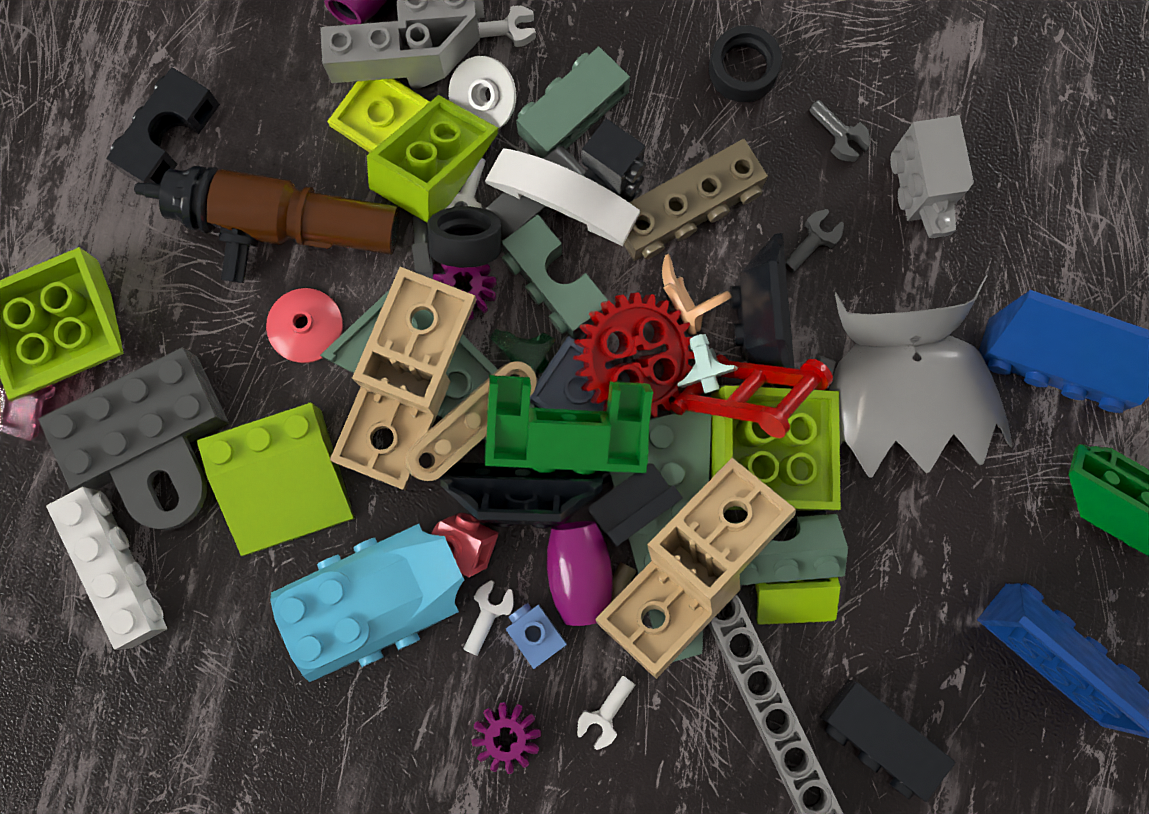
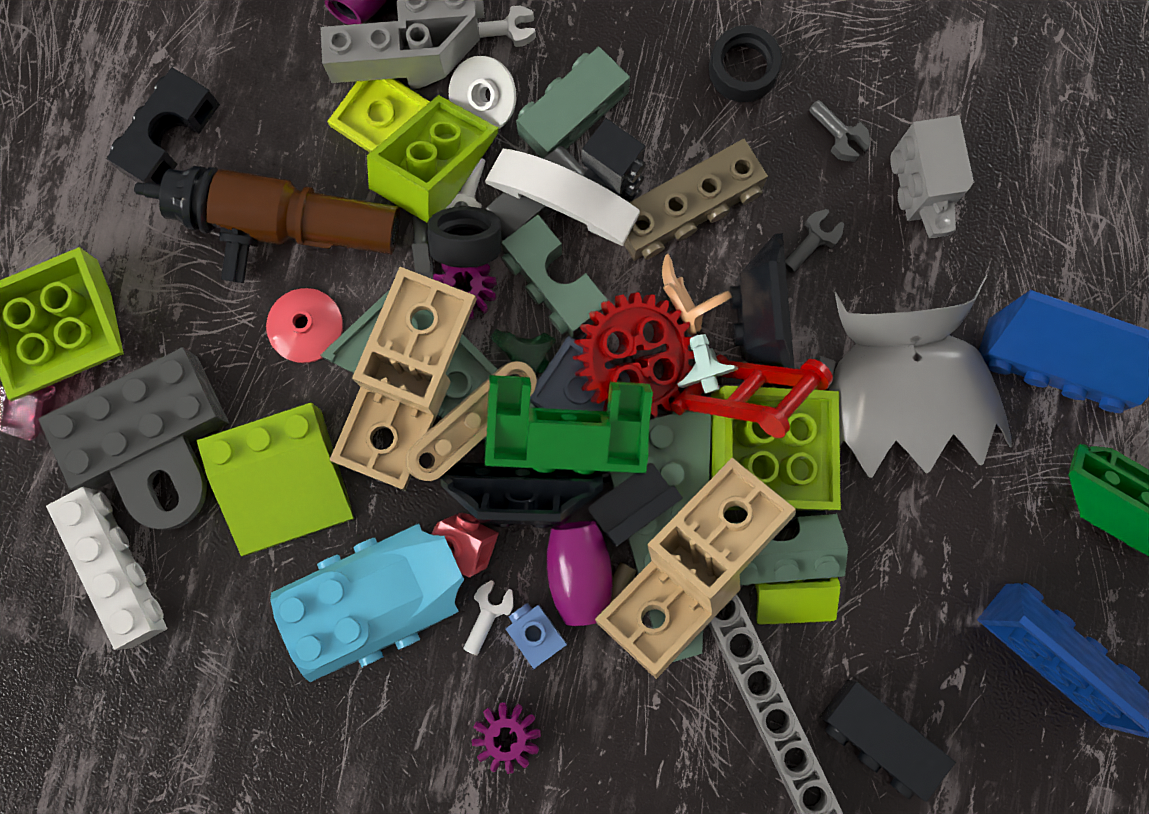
white bar [577,676,635,750] -> none

